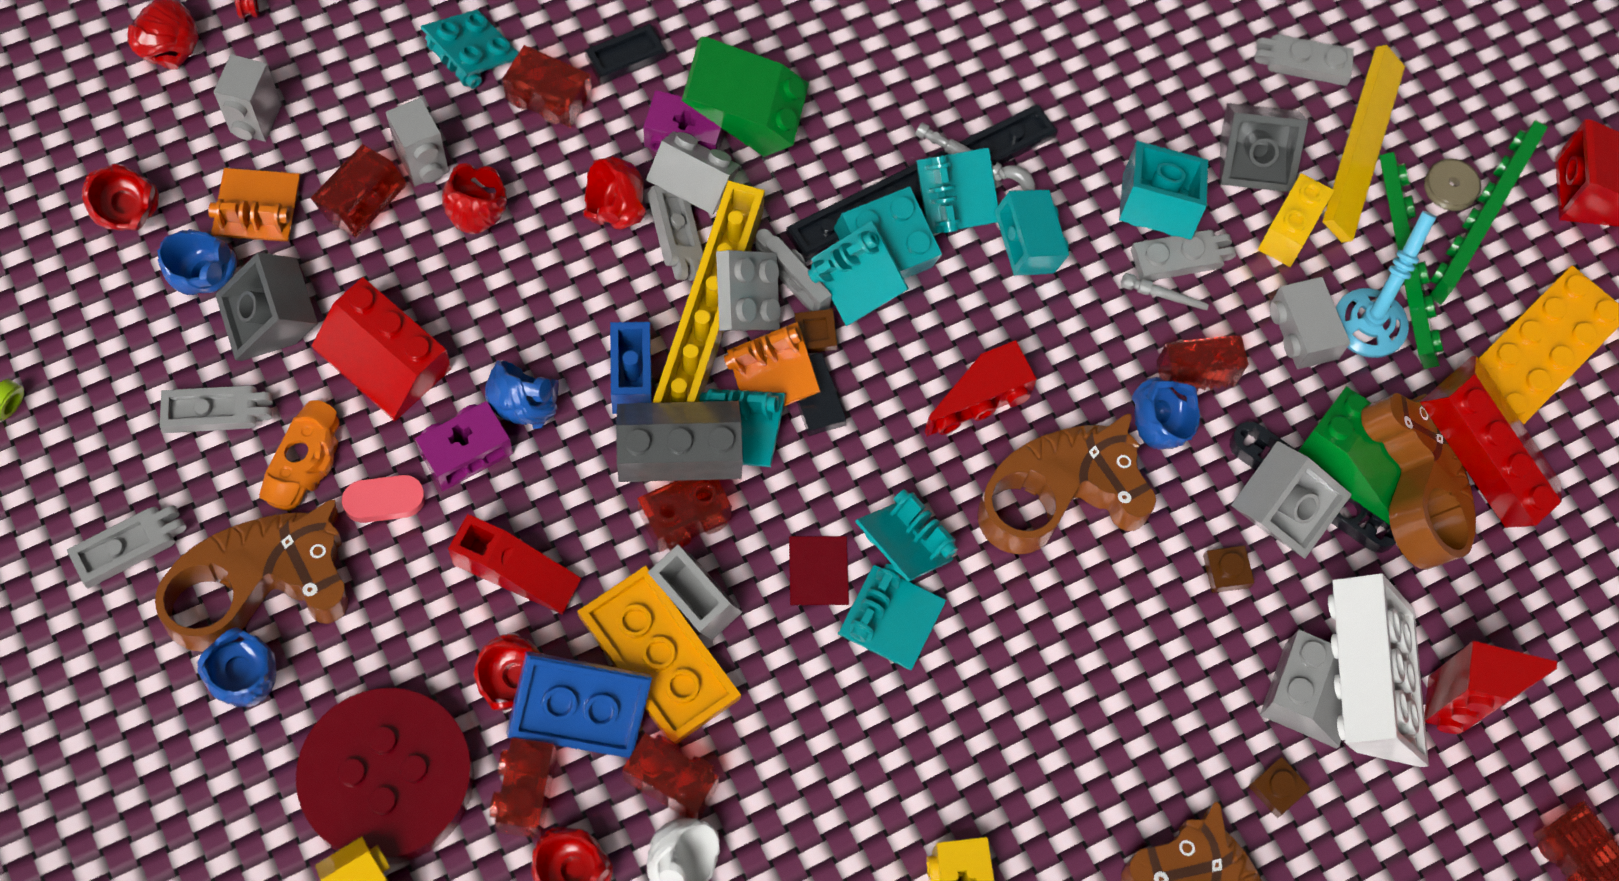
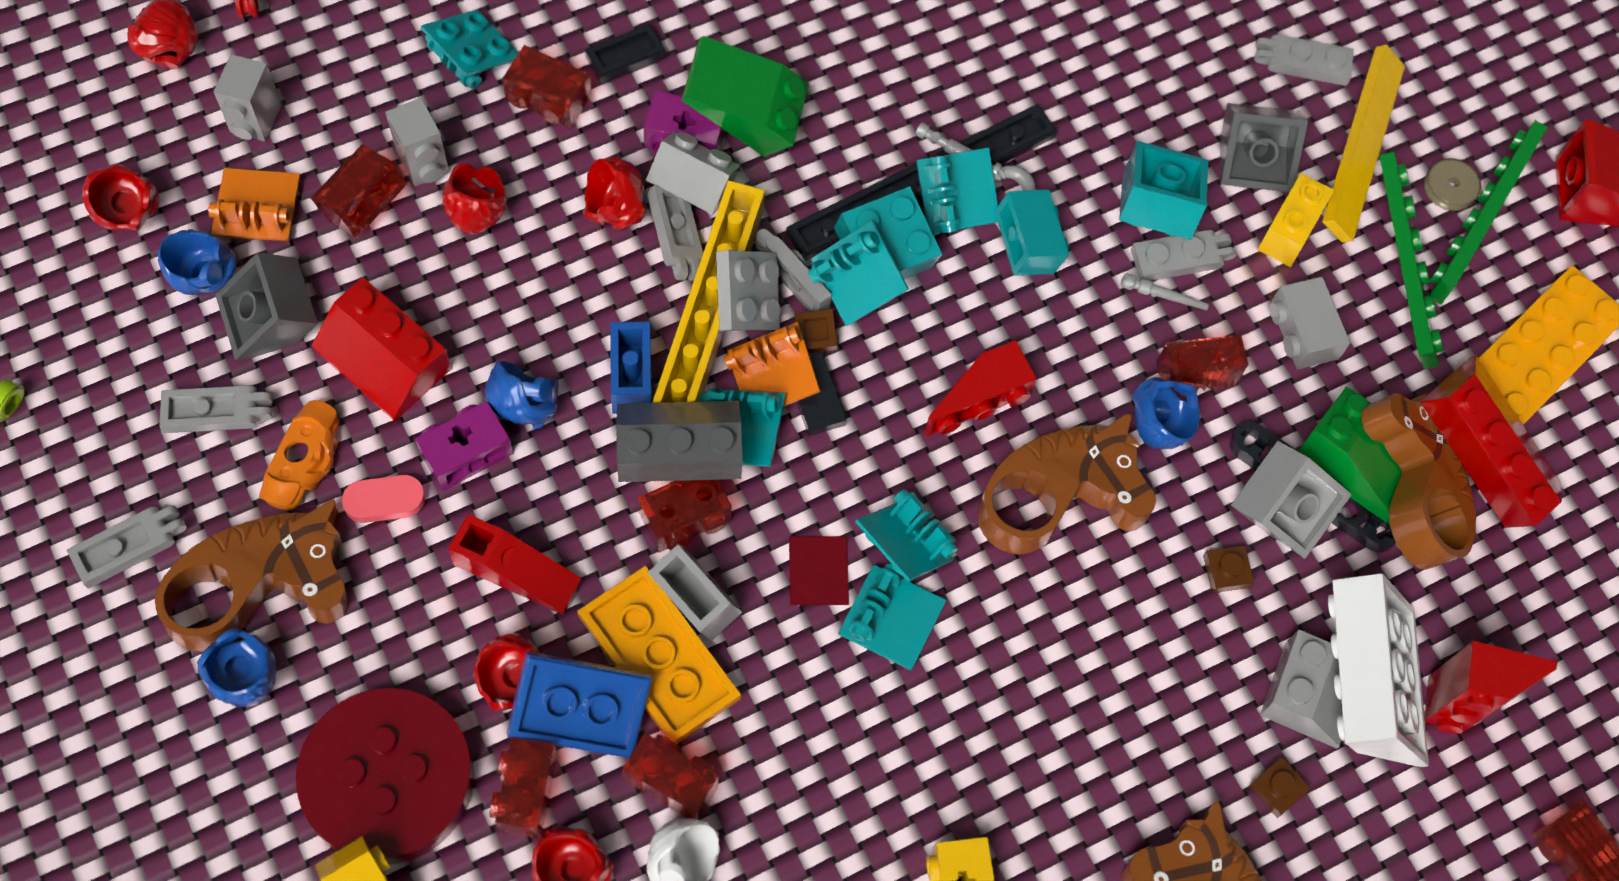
medium azure dish [1335,211,1437,358] -> none

